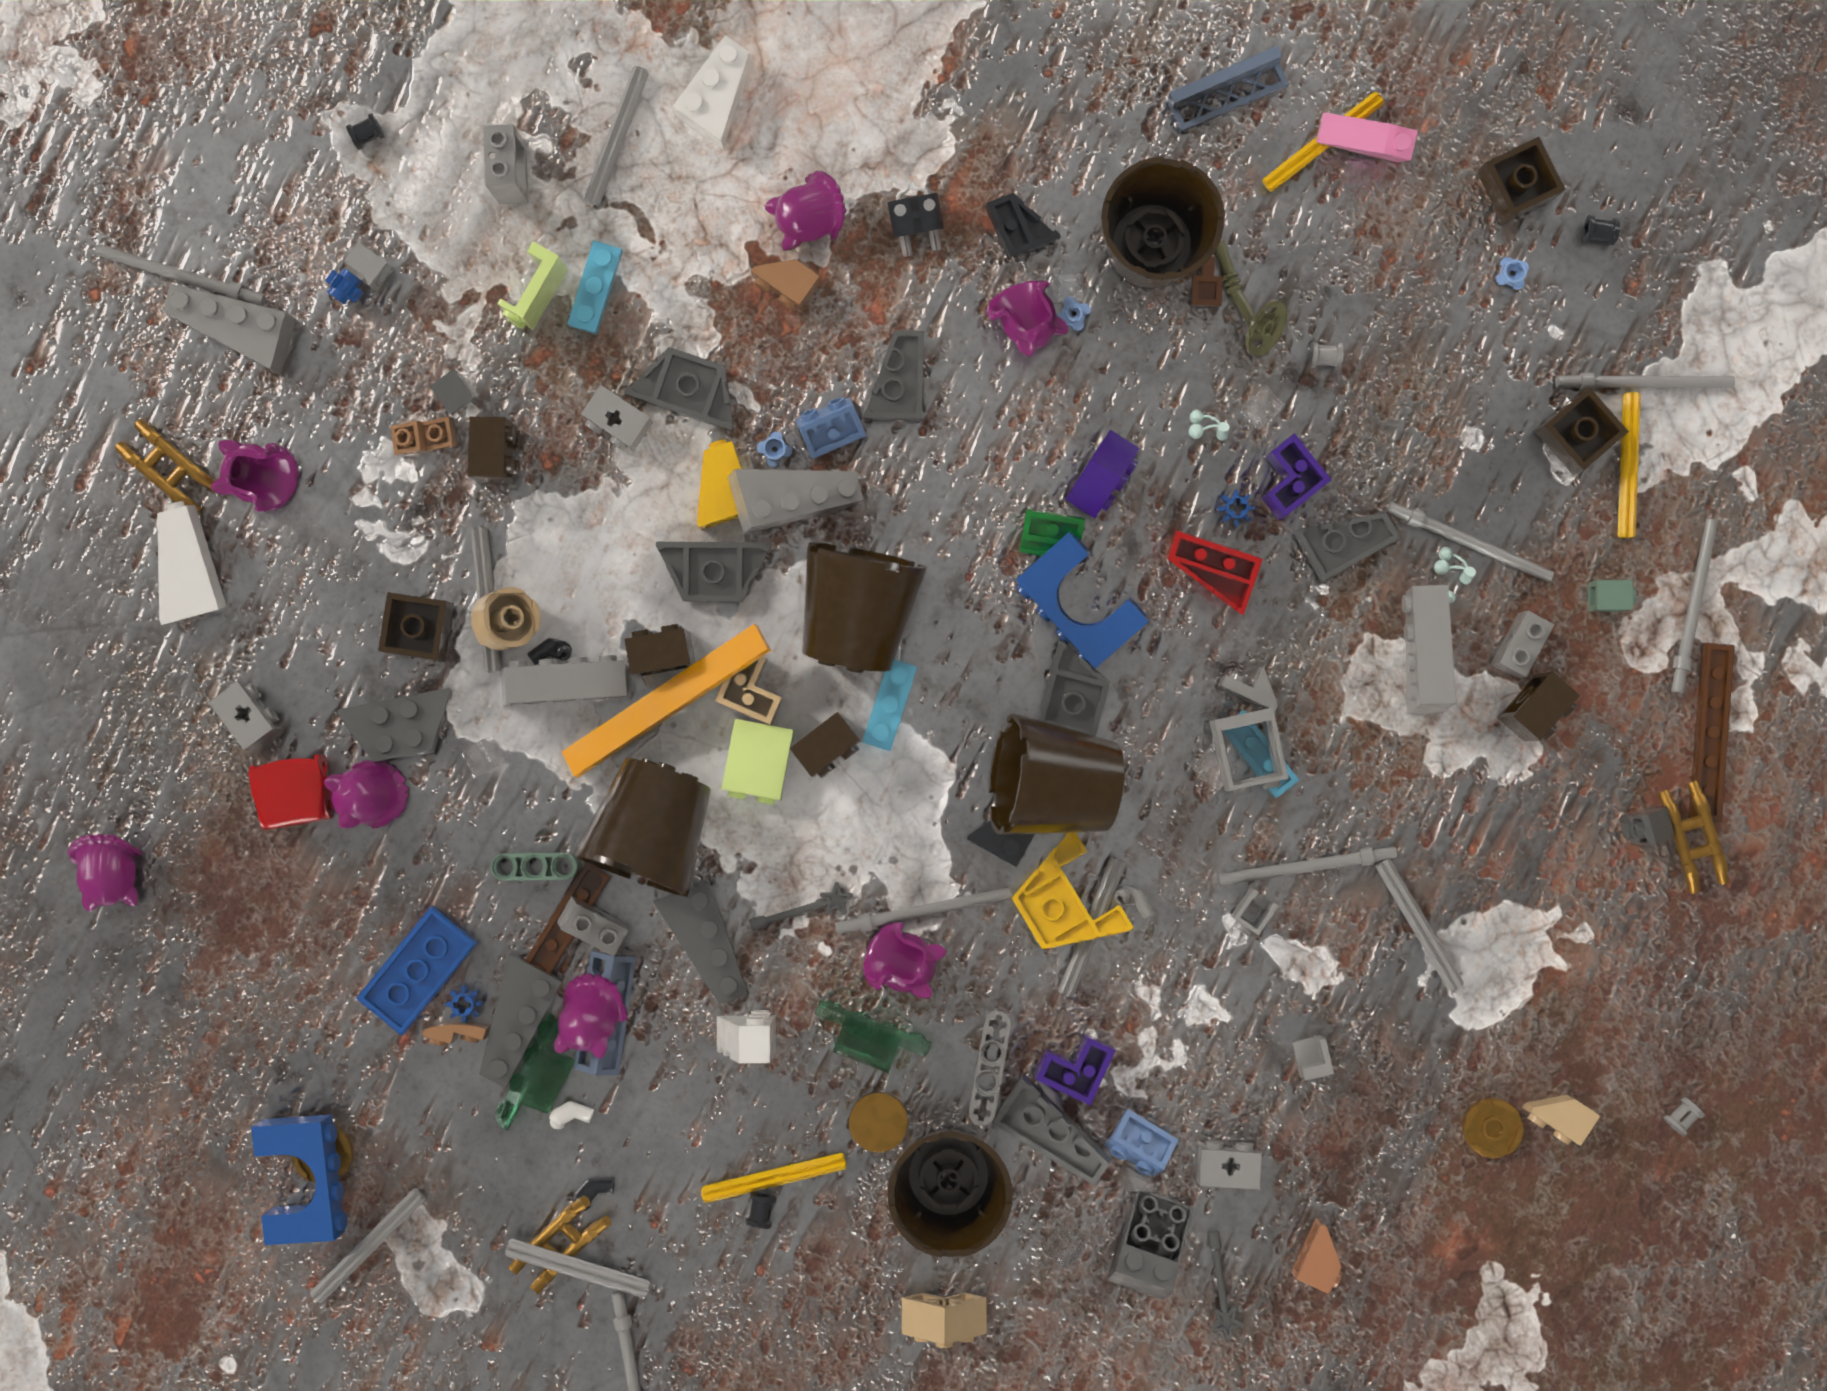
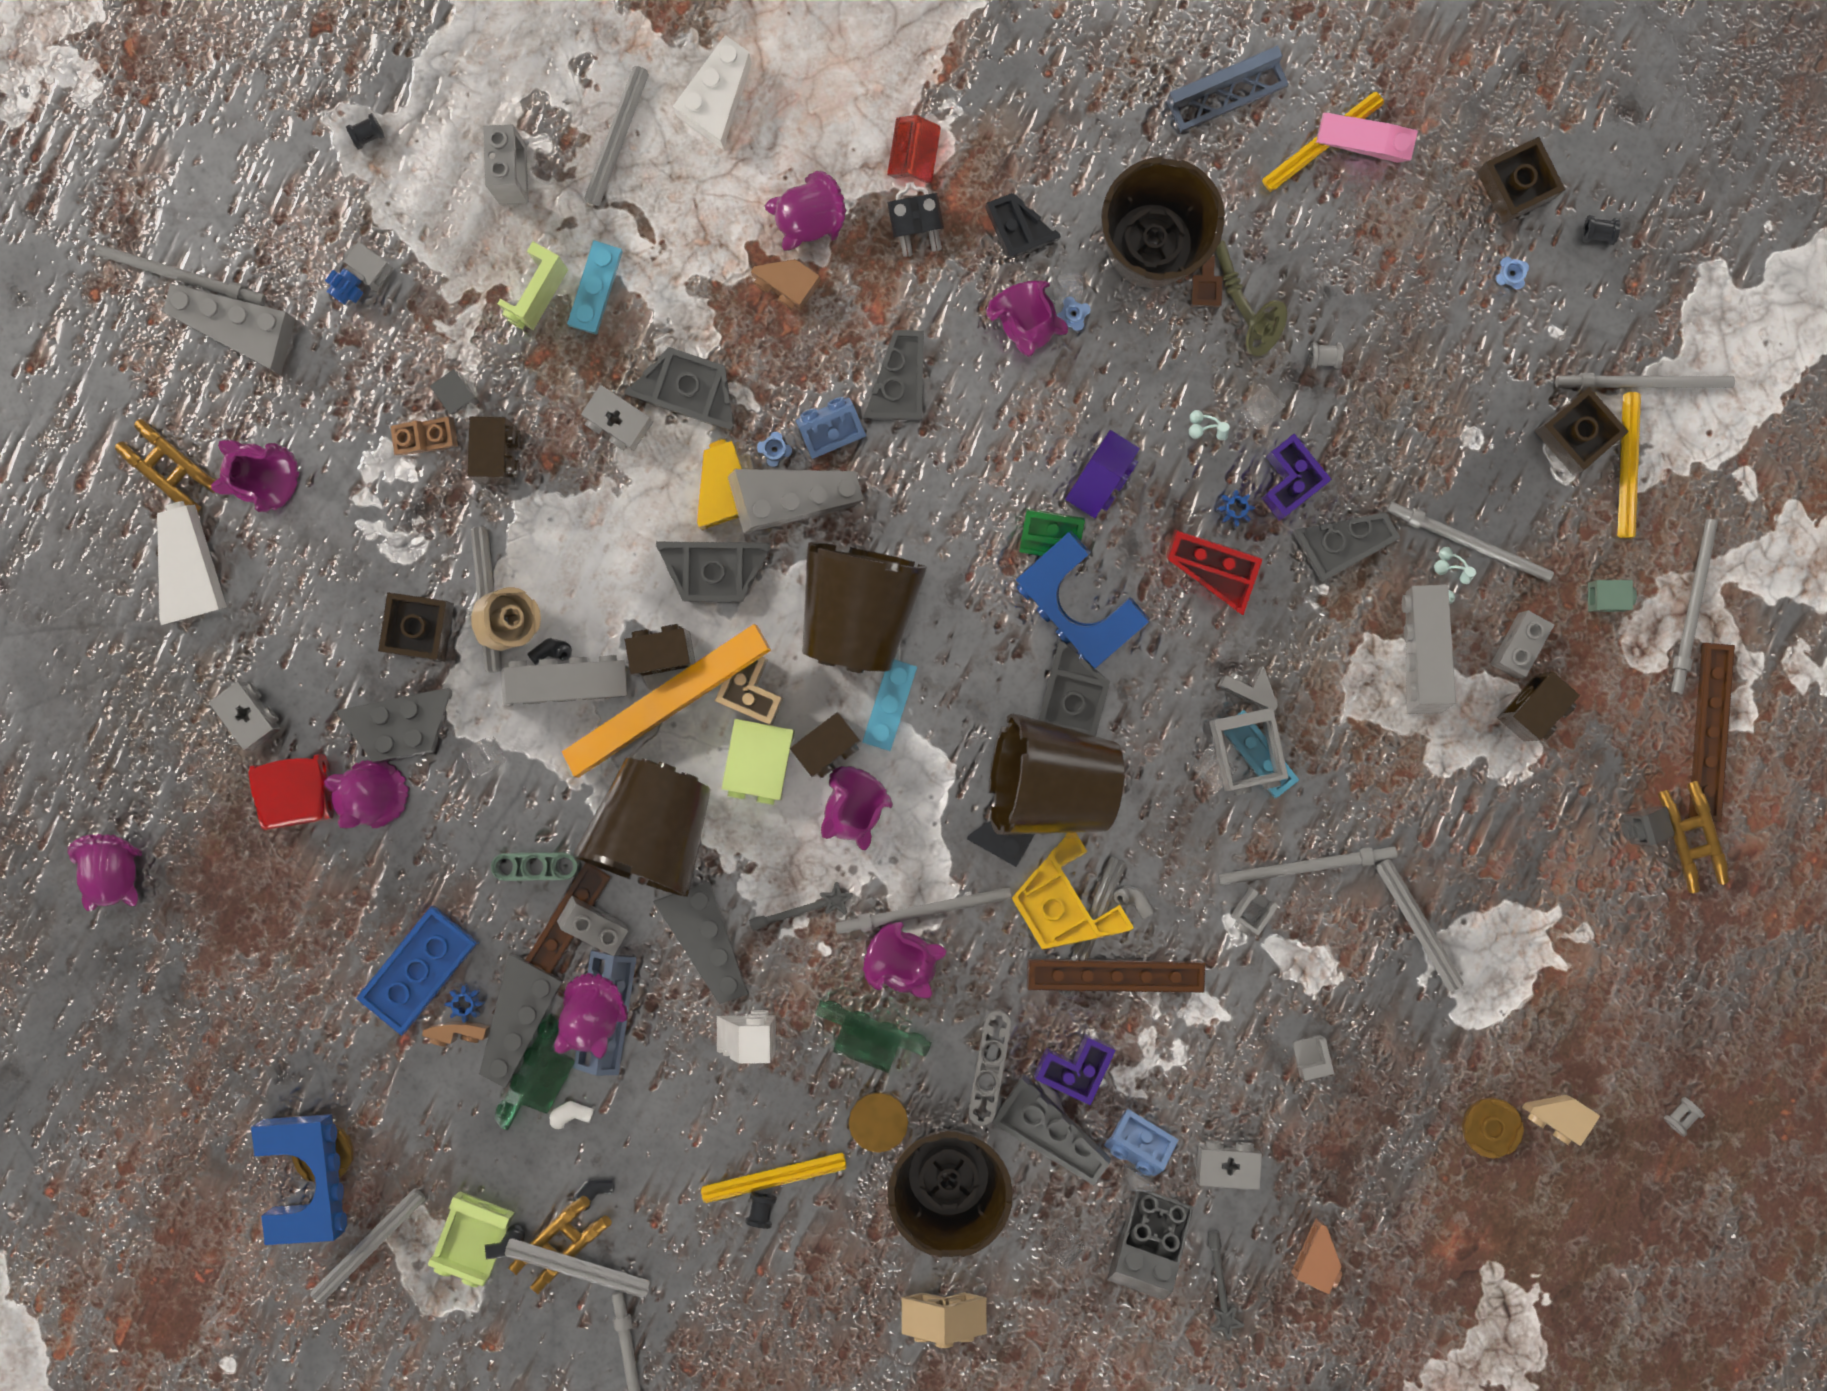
none -> yellowish green panel [428,1191,515,1287]
none -> black arm [485,1225,525,1260]
none -> magenta hair [821,766,893,850]
none -> clear red panel [887,115,941,183]
none -> reddish brown tile [1027,959,1205,993]

